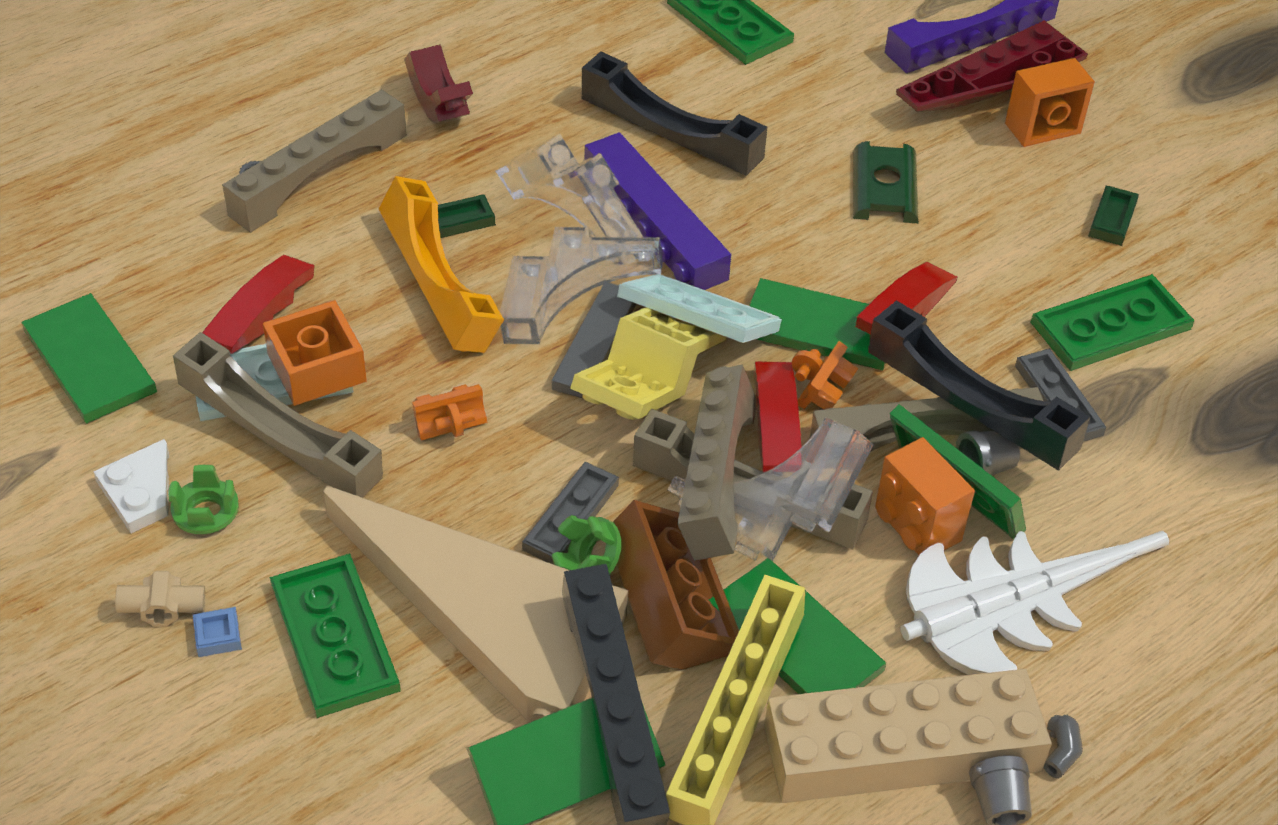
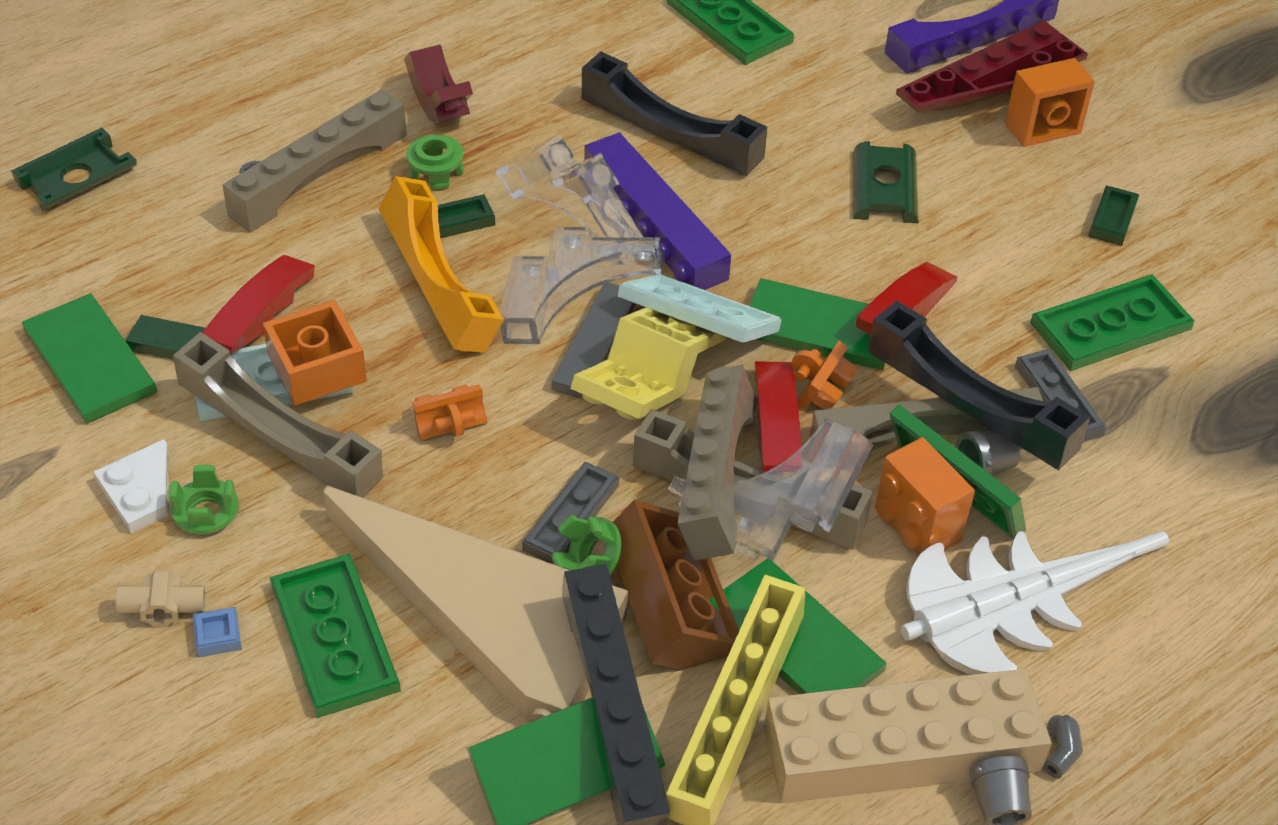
none -> dark green piece [11,127,137,210]
none -> dark green tile [125,315,205,359]
none -> bright green piece [407,135,463,190]

